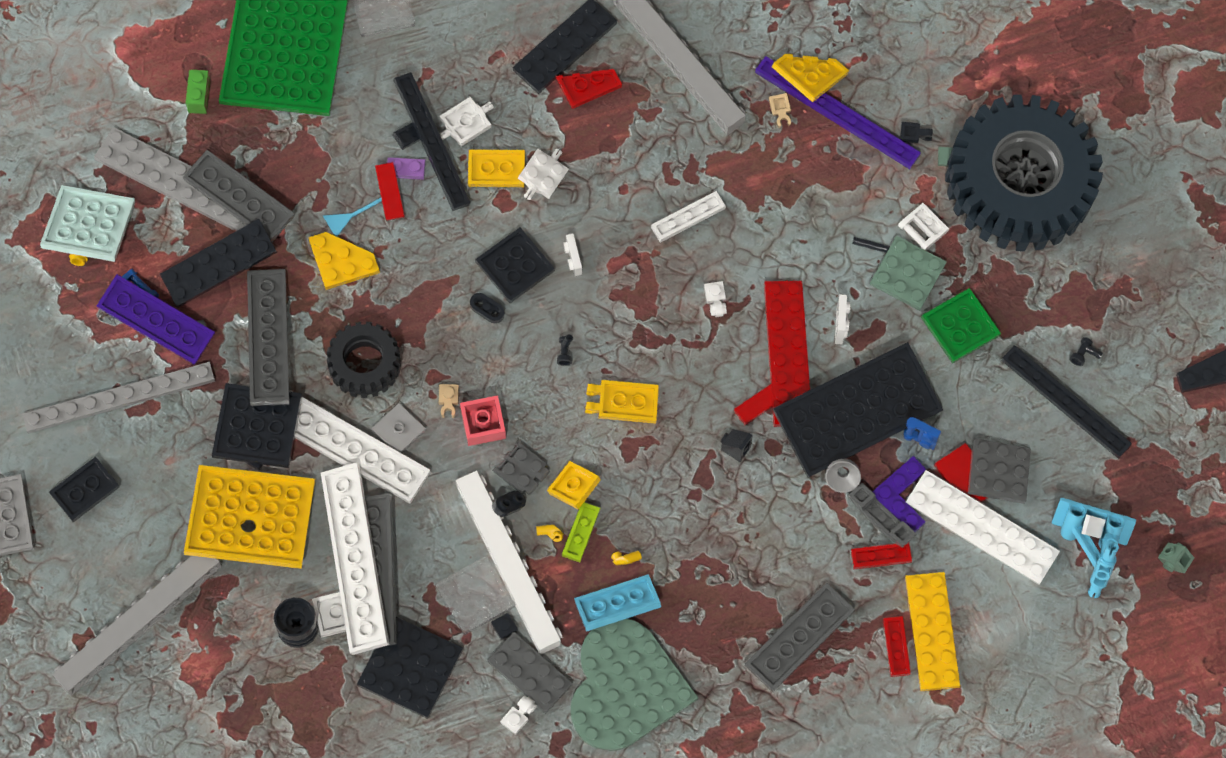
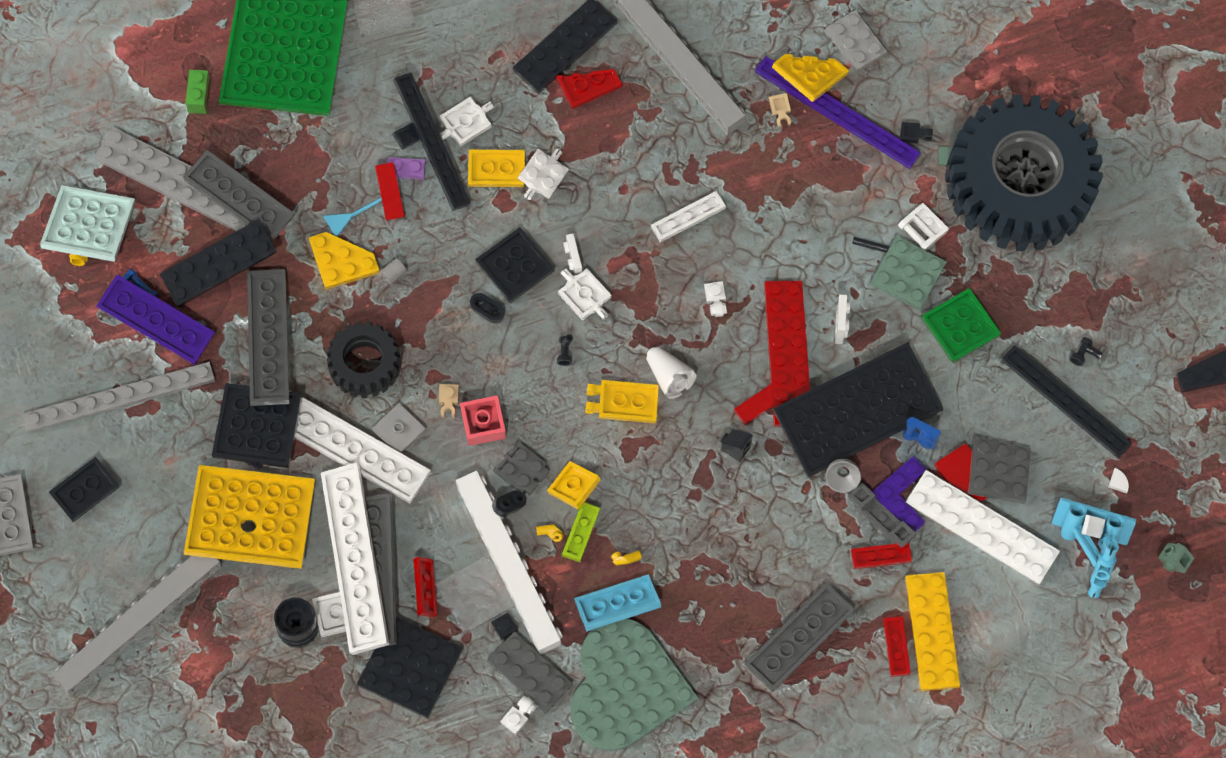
none -> light grey piece [380,258,407,284]
none -> red plate [413,557,438,618]
none -> white plate [558,268,612,321]
none -> white cone [646,347,696,399]
none -> light grey plate [825,10,887,73]
none -> white tile [1108,468,1129,494]

